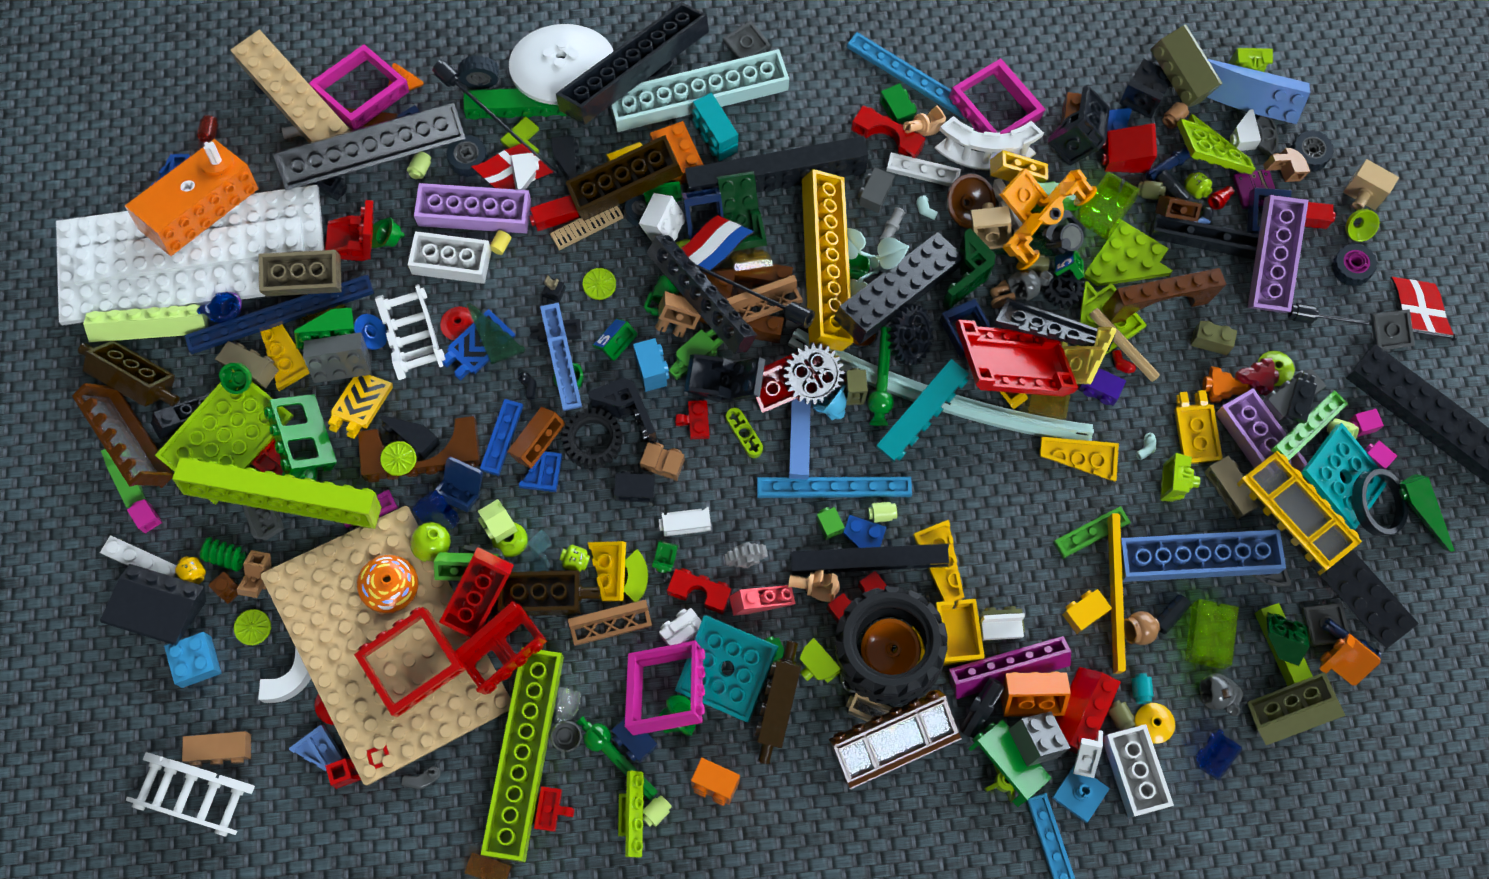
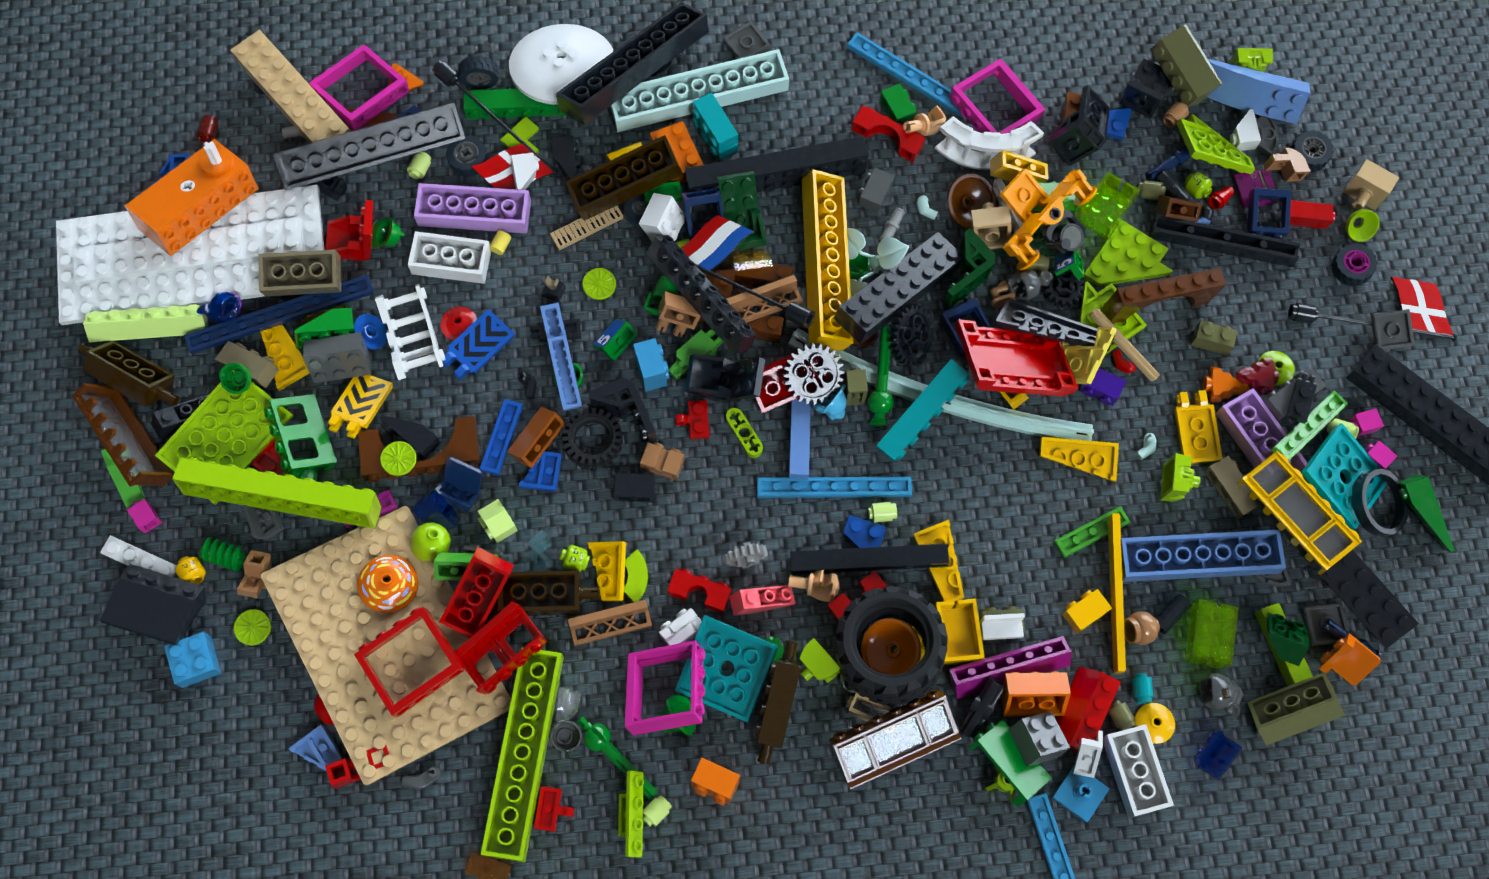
white fence [126,752,255,837] -> none
medium nougat brick [182,731,251,767] -> none
reddish brown brick [208,572,239,604] -> none
white arch [258,647,311,703] -> none
clear green wing [467,303,525,365] -> none
lime piece [492,522,528,558] -> none
red brick [529,195,579,231] -> none
dark blue brick [612,718,658,763] -> none
green bracket [652,541,679,573] -> none
white window [659,507,711,537] -> none
bright green brick [816,507,845,540] -> none
white plate [886,152,961,186] -> none
clear yellow plate [1027,394,1070,420] -> none
red slope [1101,123,1157,173] -> none
lavender brick [1248,195,1309,313] -> none

